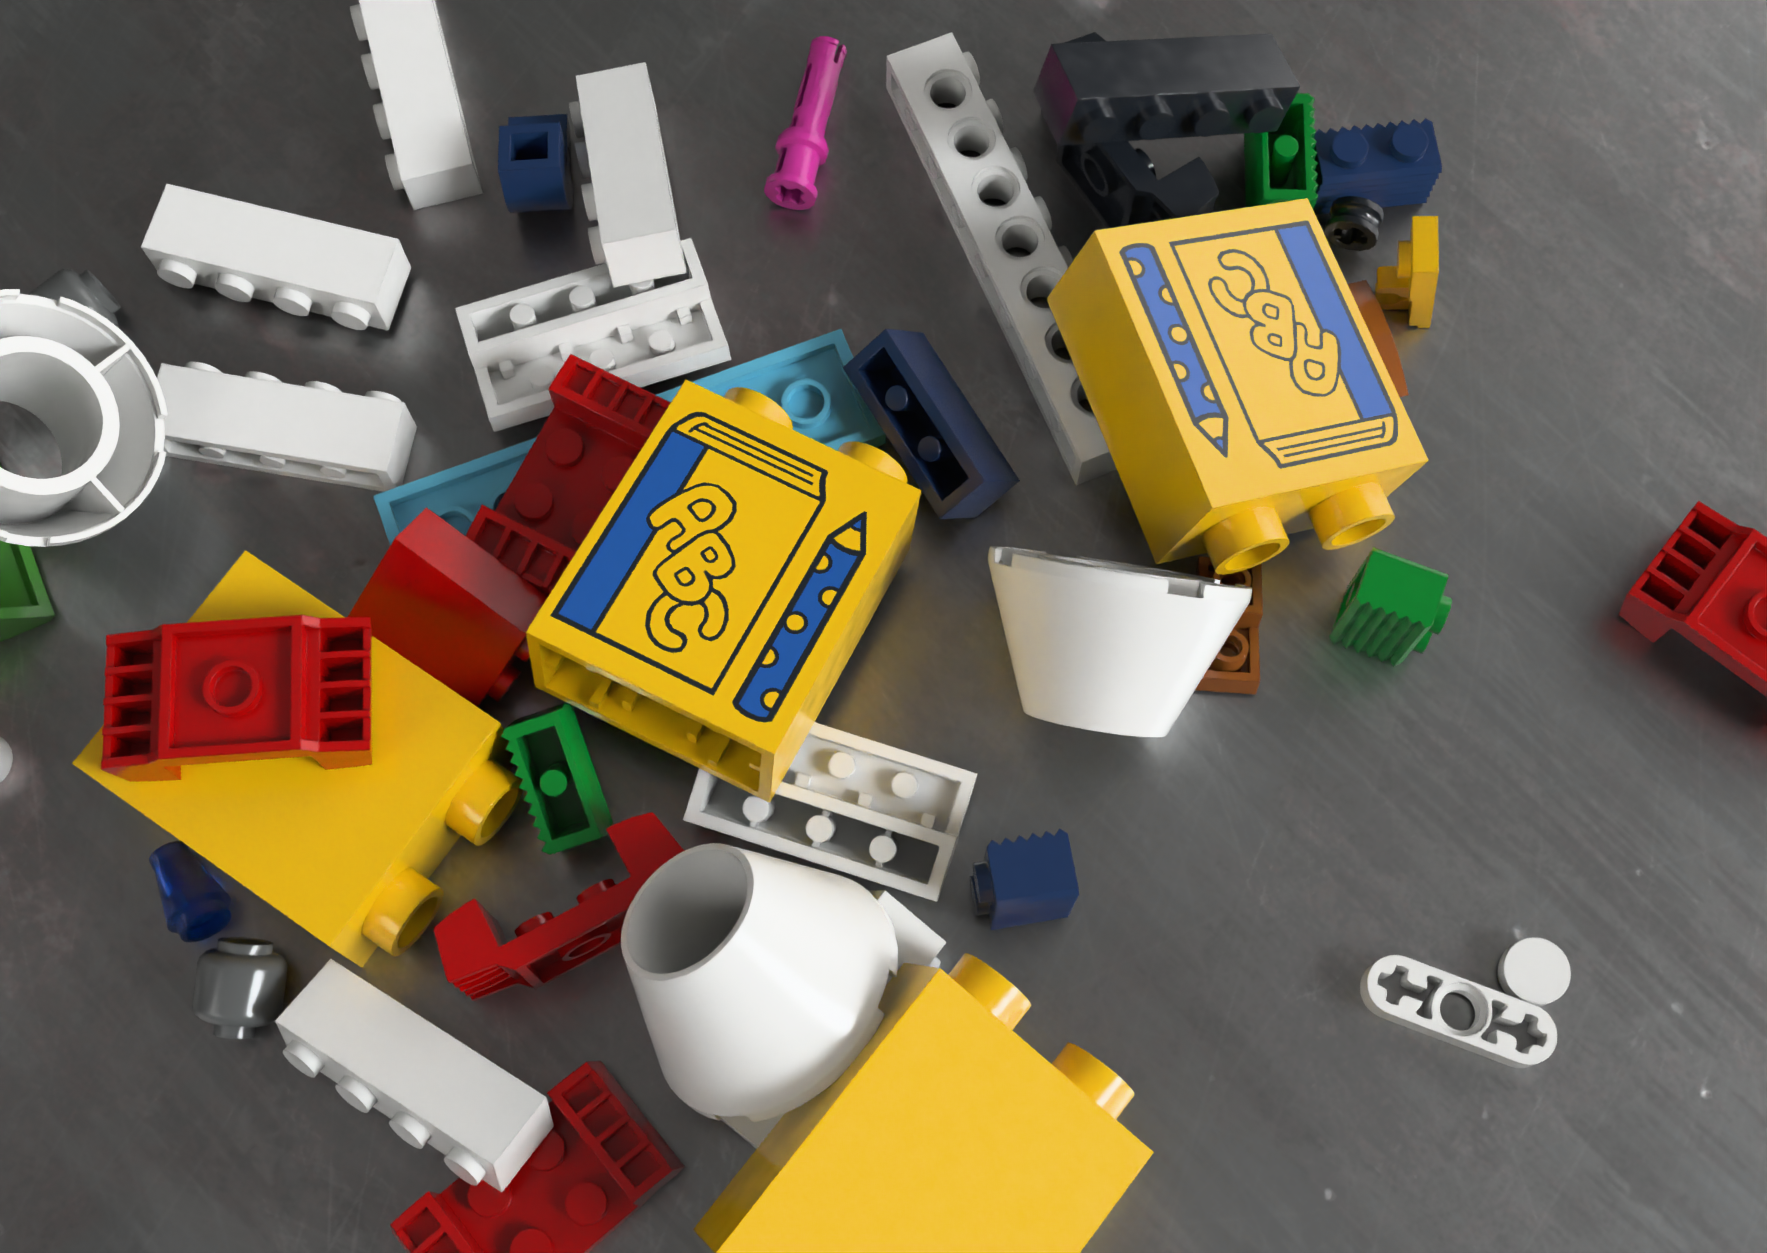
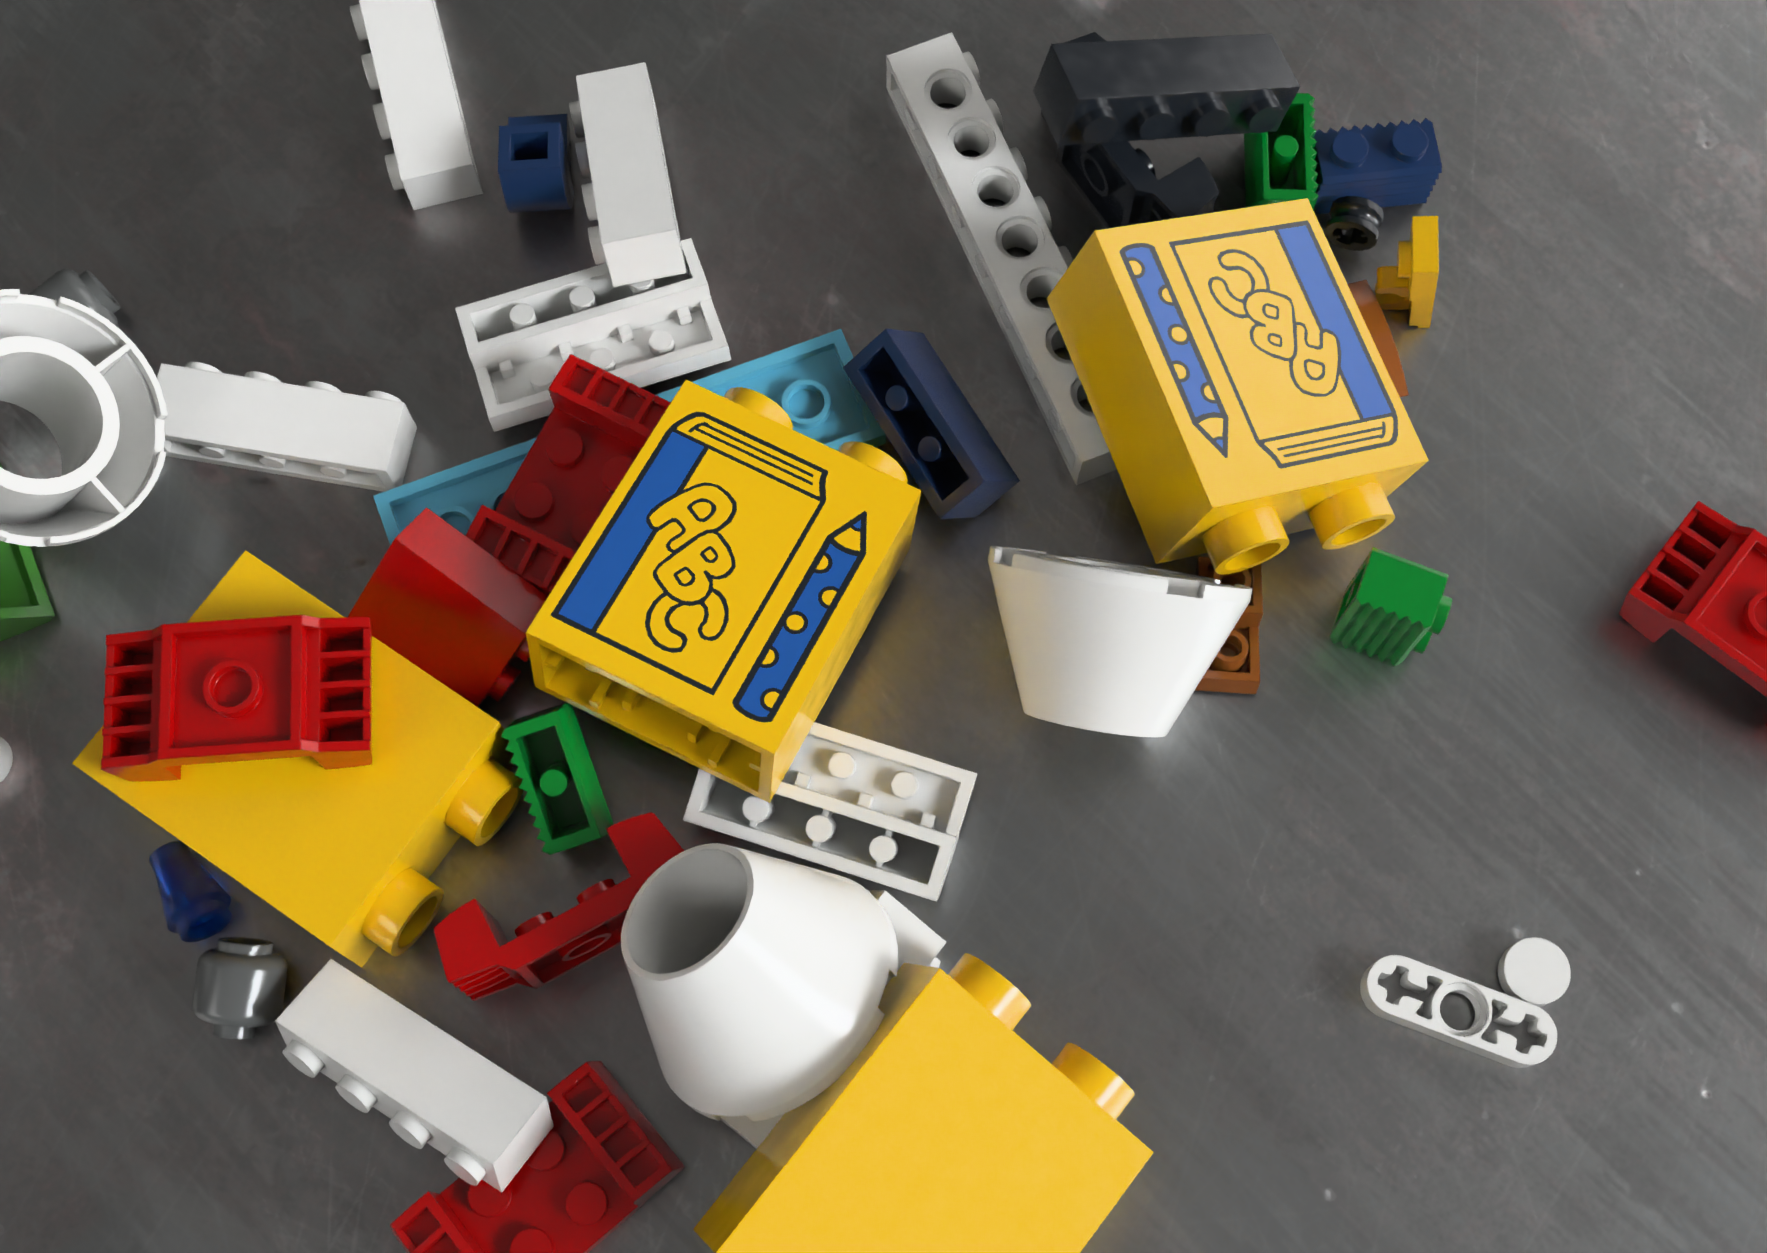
white brick [141,184,411,330] -> none
dark pink pin [764,36,847,210] -> none
dark blue brick [970,829,1079,930] -> none

